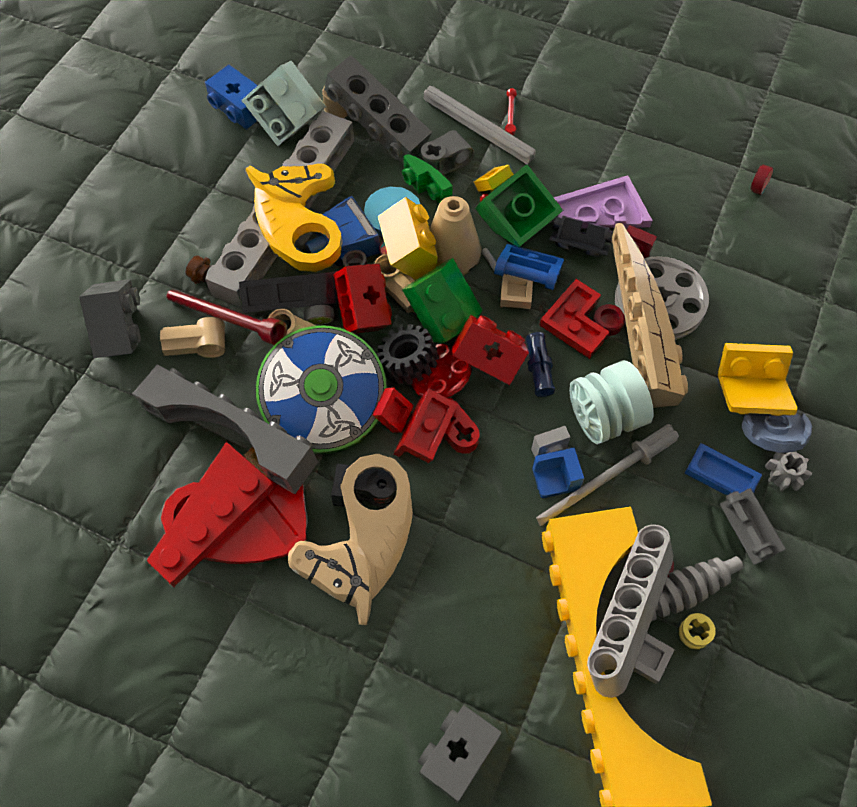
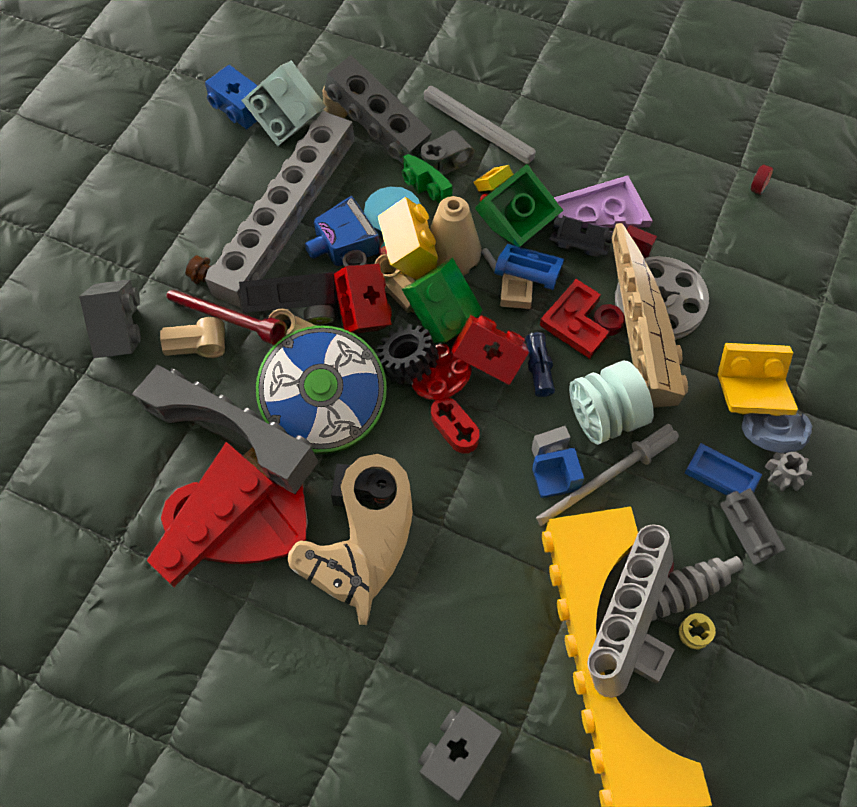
yellow animal [246,164,342,272] -> none
red plate [373,388,414,433] -> none
red panel [393,389,458,463] -> none
red hinge [505,88,517,135] -> none

